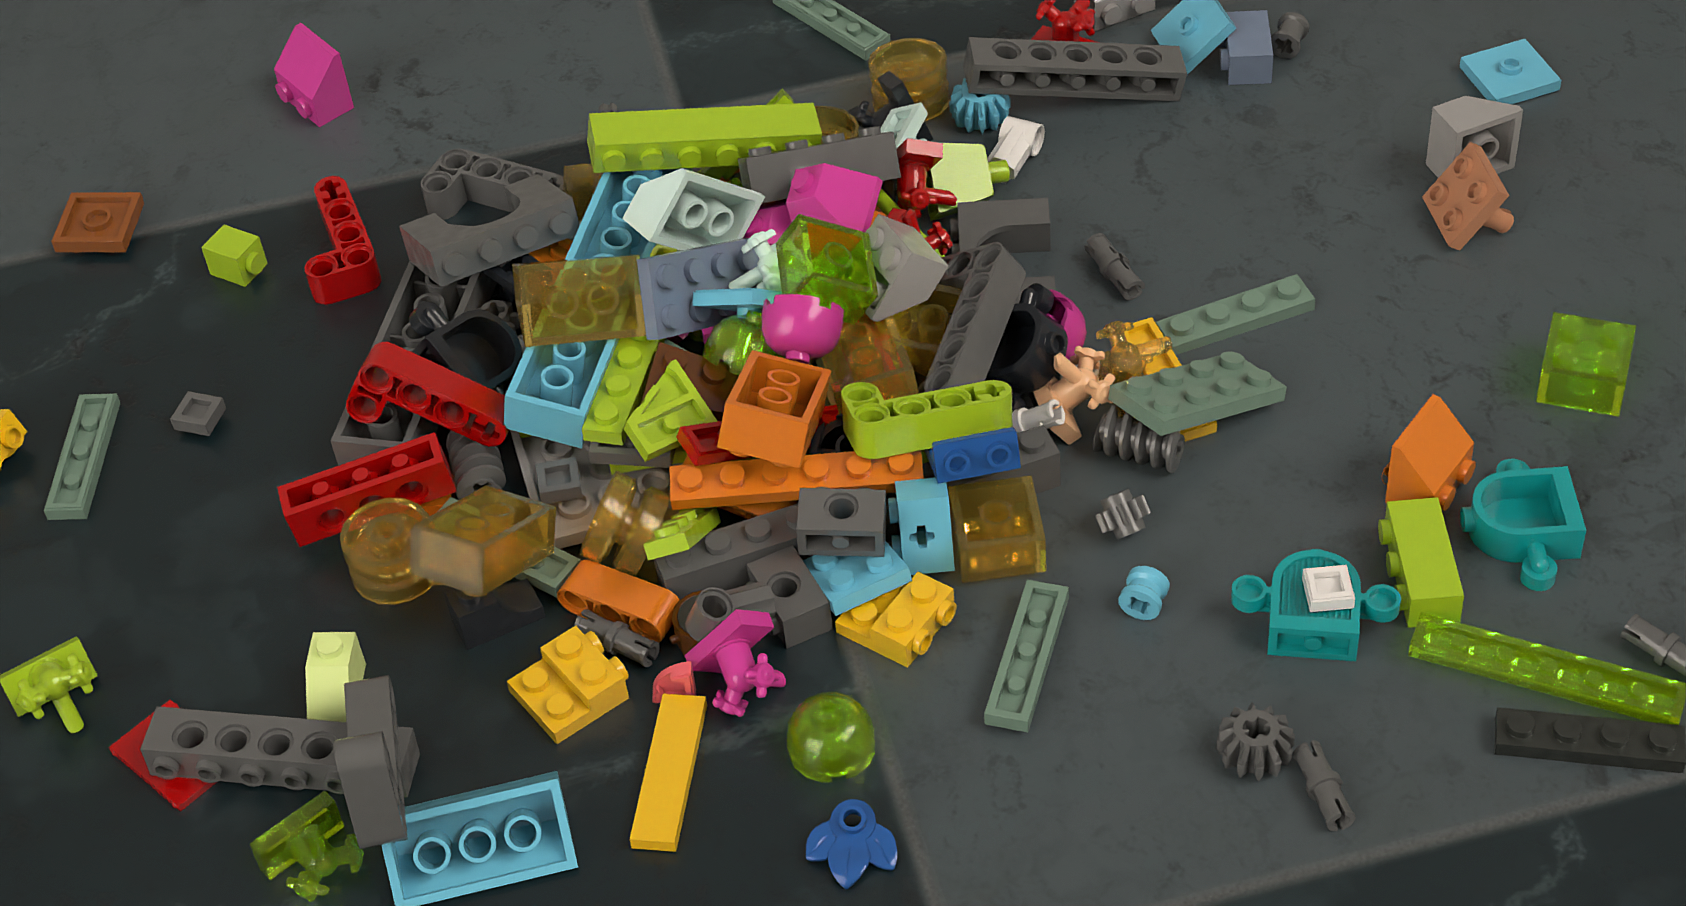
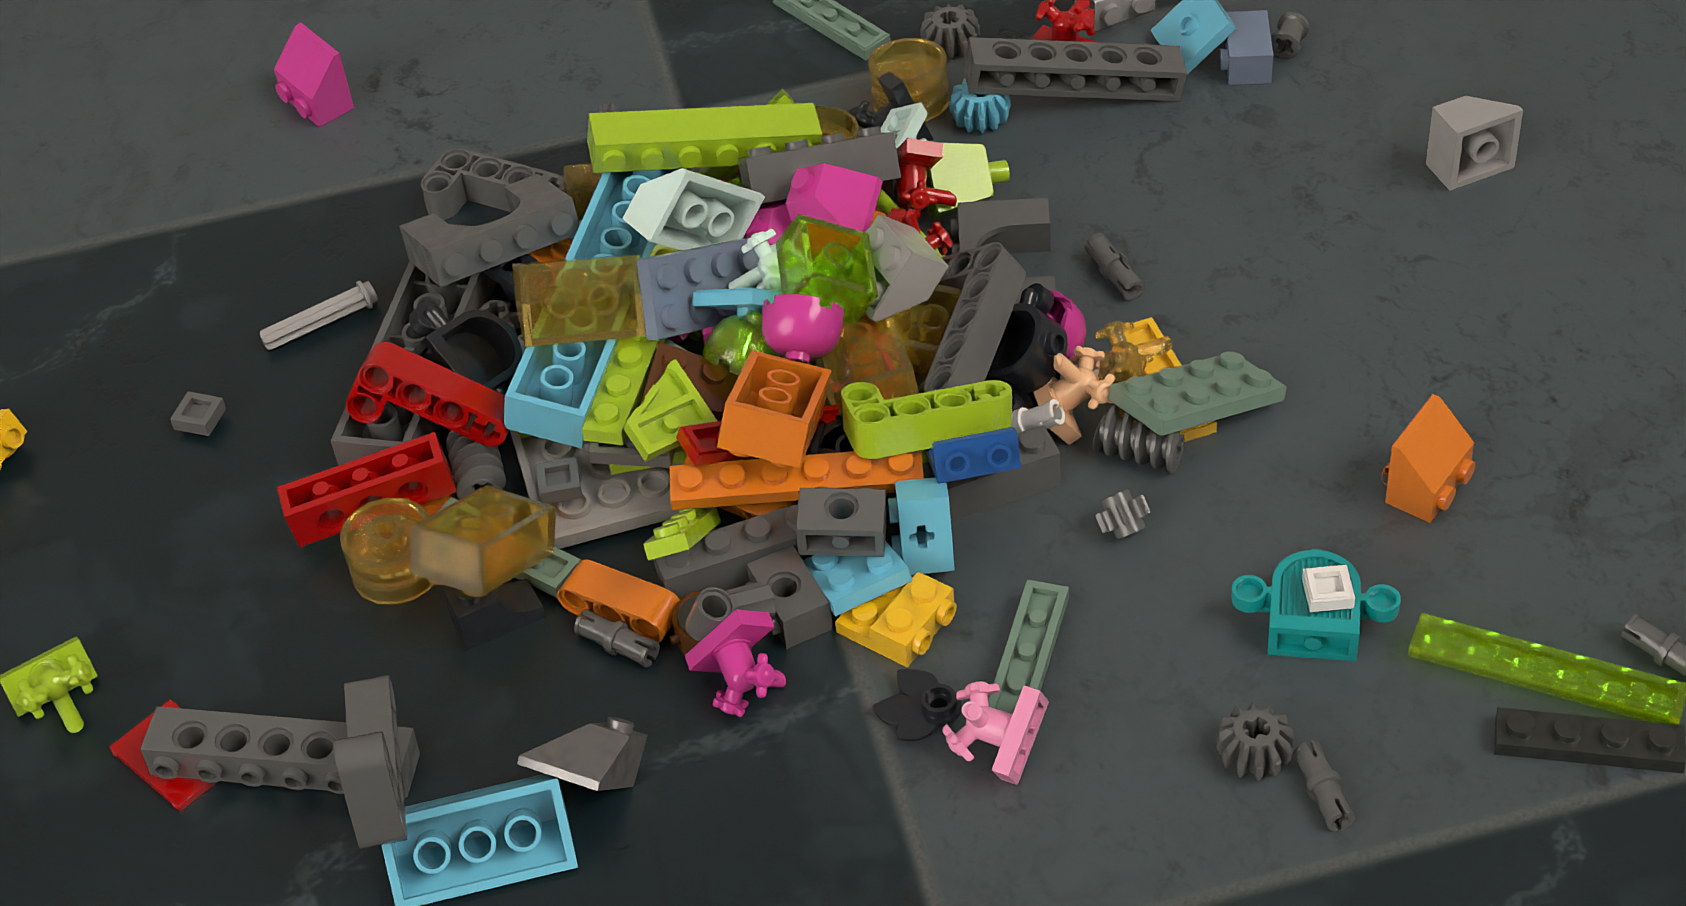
sand green tile [44,393,120,520] -> none
dark orange plate [51,192,144,253] -> none
lime brick [201,224,268,287] -> none
clear neon green piece [250,791,364,902] -> none
red beam [304,176,382,305] -> none
yellowish green slope [305,632,366,722] -> none
yellow plate [507,626,629,744] -> none
clear yellow wheel [579,471,670,577] -> none
yellow tile [629,694,707,852] -> none
coral tile [652,661,696,703] -> none
clear neon green cylinder [787,691,875,782] -> none
blue plate [806,799,898,889] -> none
clear yellow brick [948,475,1046,583] -> none
white piece [987,116,1045,184] -> none
medium azure wheel [1118,566,1170,620] -> none
sand green plate [1156,274,1315,355] -> none
lime brick [1378,497,1464,628] -> none
nougat plate [1422,142,1514,251] -> none
medium azure plate [1460,39,1562,104] -> none
teal piece [1460,459,1586,591] -> none
clear neon green brick [1536,312,1636,417] -> none
none -> light grey axle [260,280,378,350]
none -> flat silver slope [517,717,647,791]
none -> black plate [873,669,962,741]
none -> dark grey gear [920,3,980,60]
none -> bright pink piece [942,681,1049,785]

